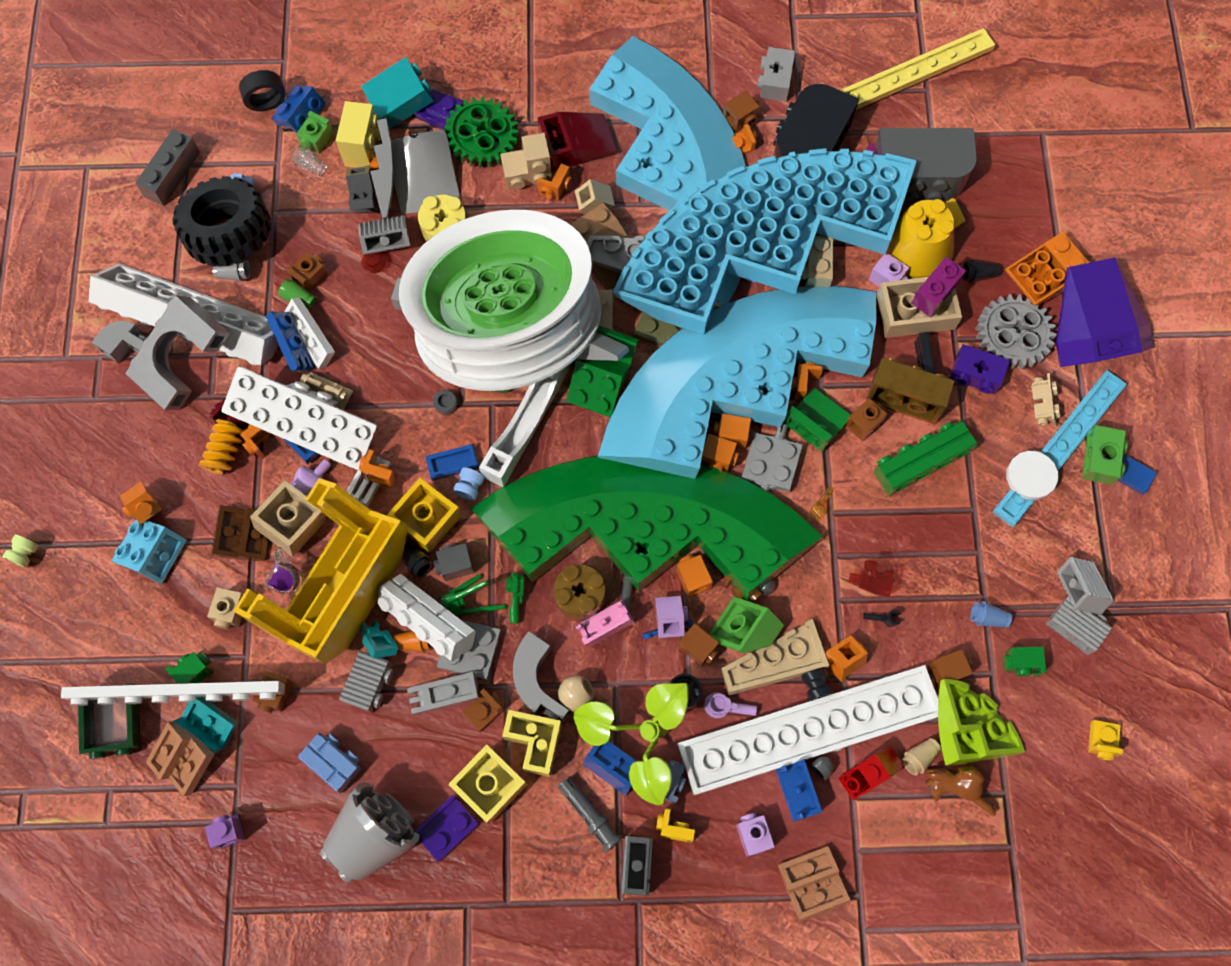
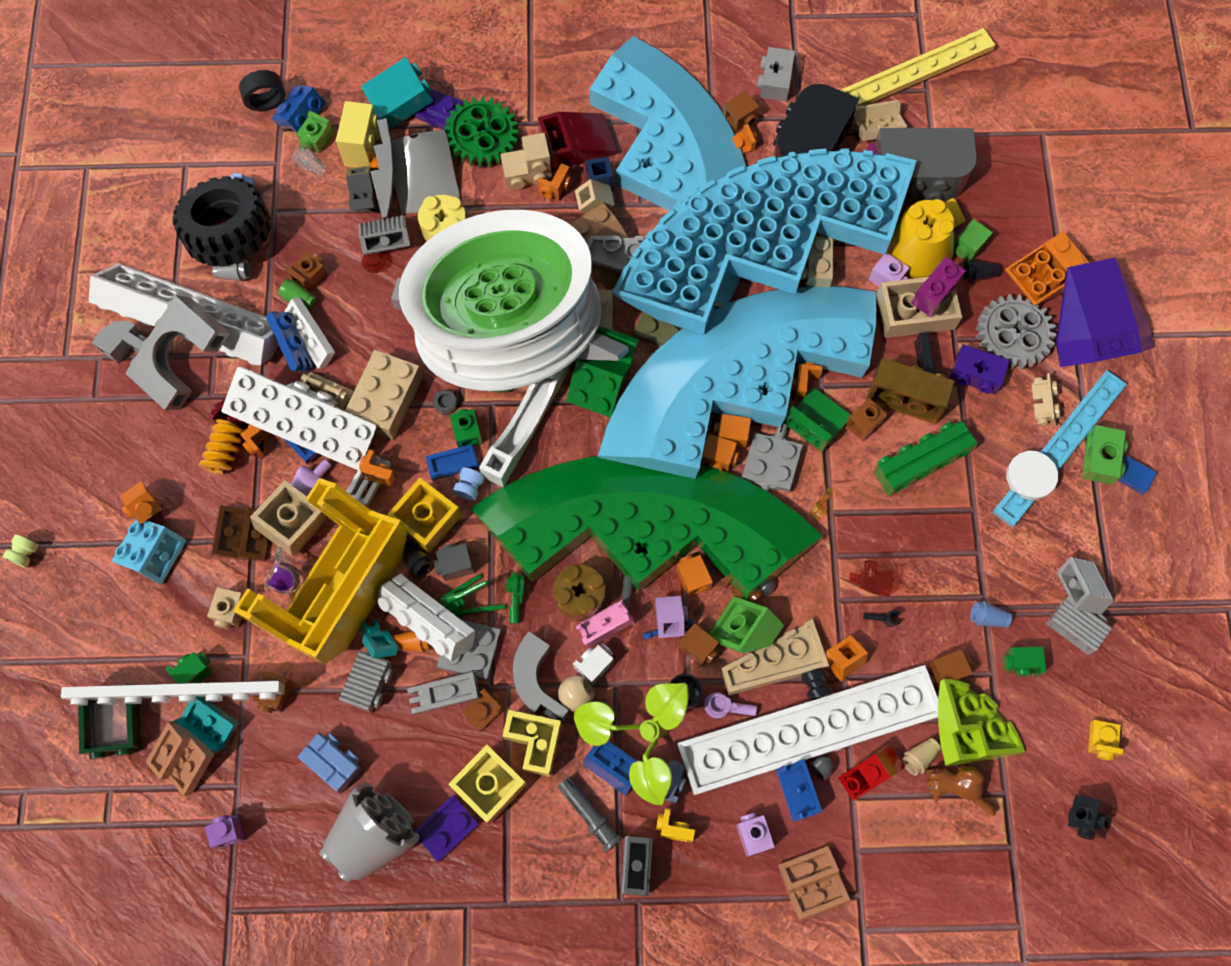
dark grey brick [136,129,200,206] -> none
none -> tan brick [345,350,423,440]
none -> green brick [449,409,483,447]
none -> white brick [573,643,614,686]
none -> dark blue brick [586,157,613,191]
none -> tan bracket [854,100,907,141]
none -> bright green brick [954,219,993,261]
none -> black brick [1068,794,1113,841]

